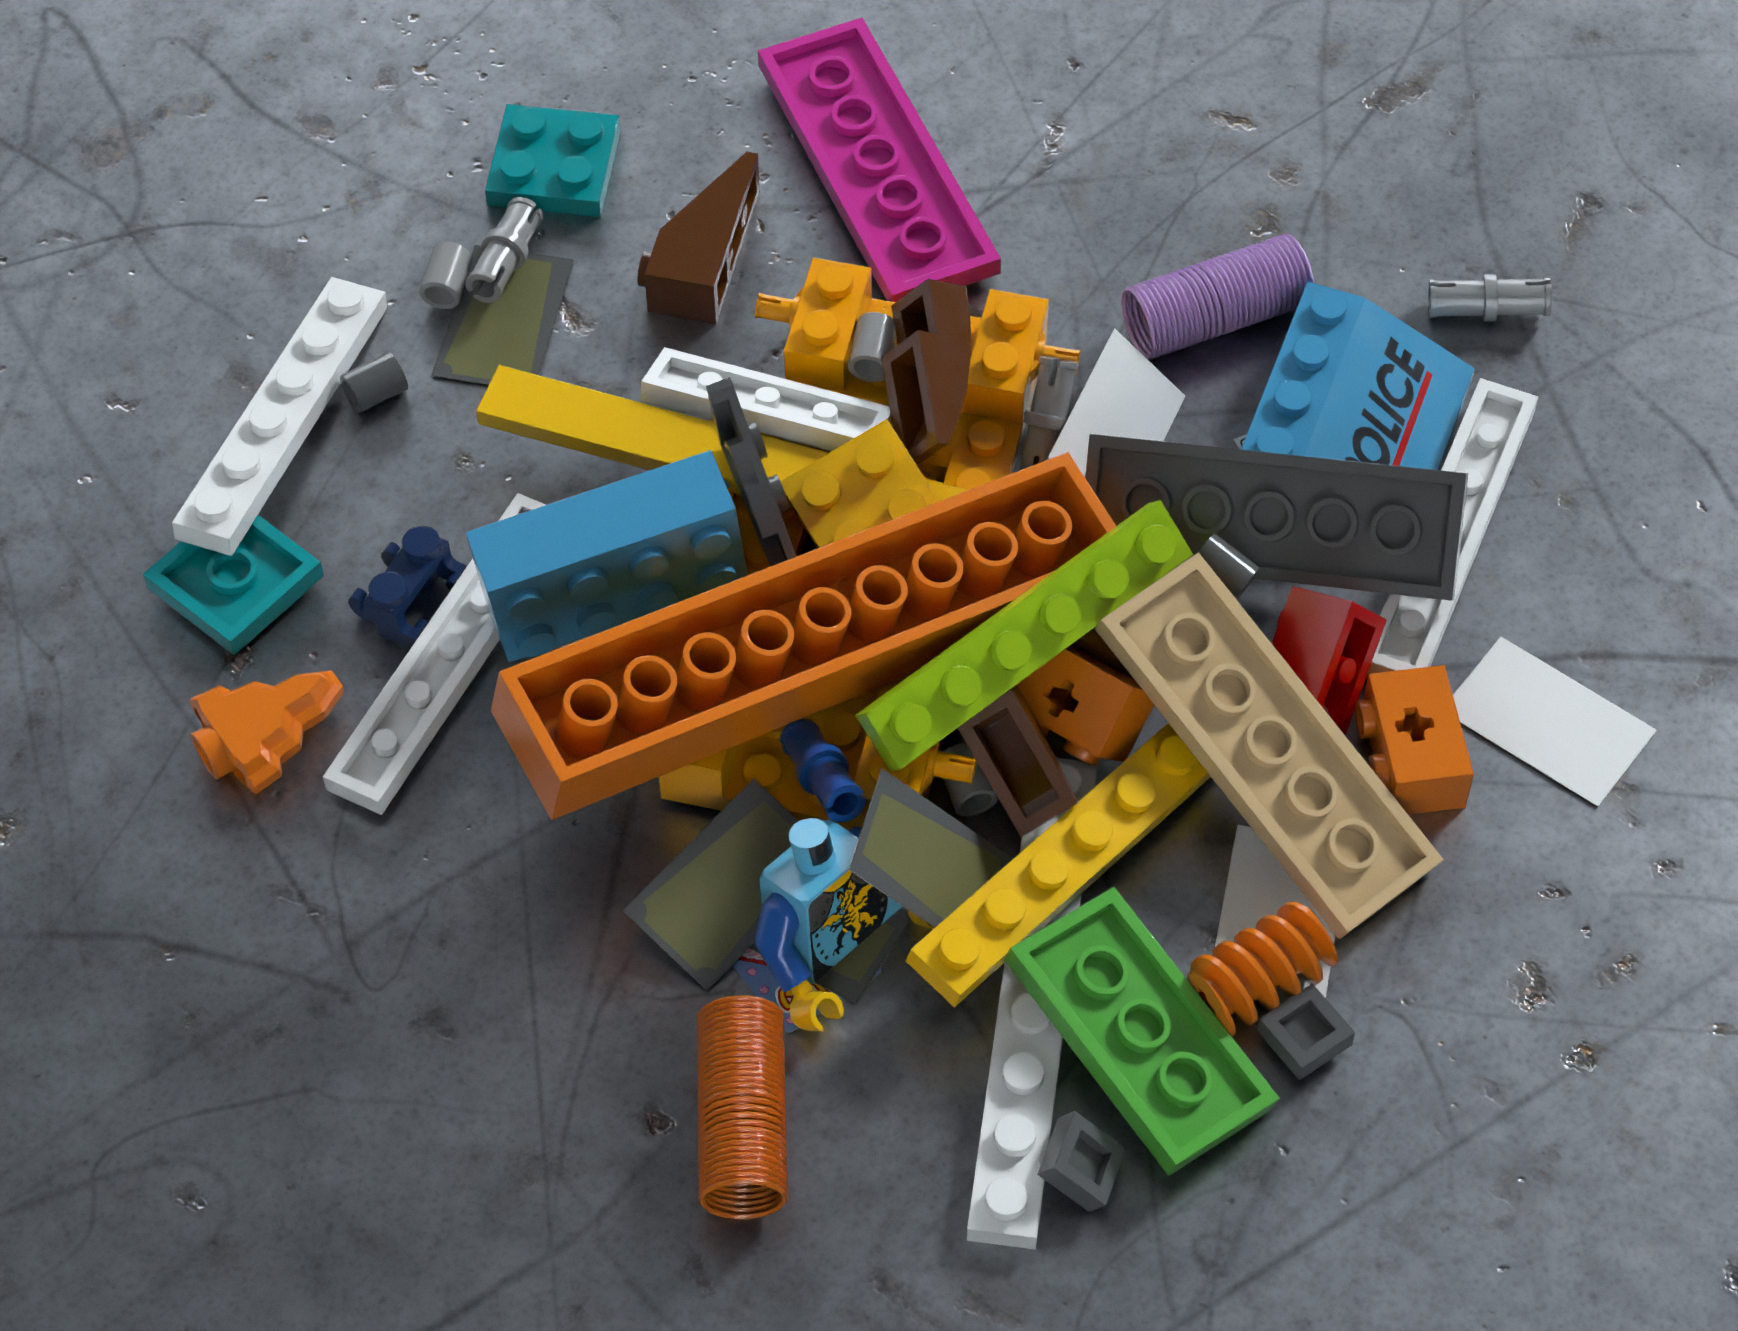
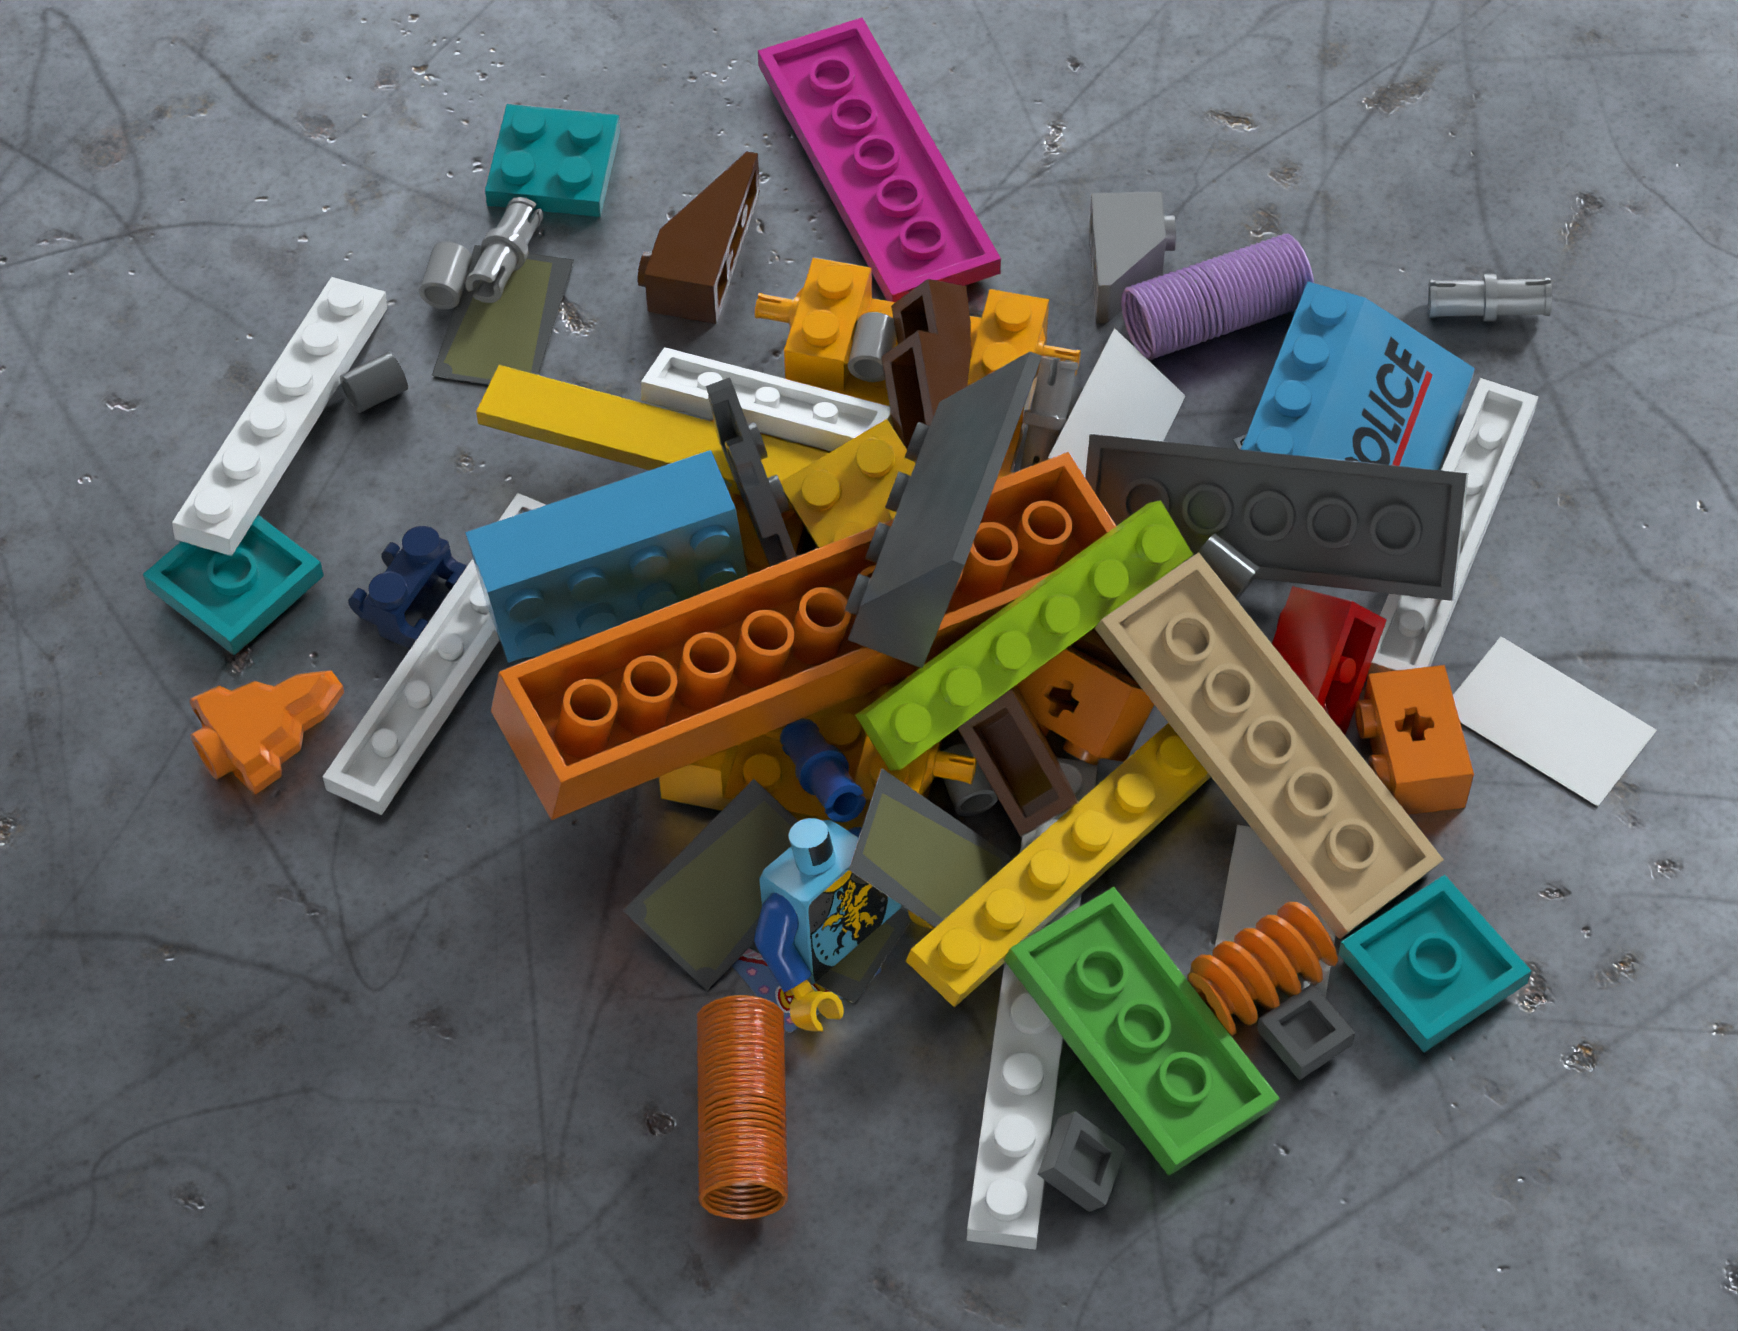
none -> dark grey slope [845,351,1042,668]
none -> light grey slope [1089,192,1176,323]
none -> teal plate [1338,875,1532,1052]

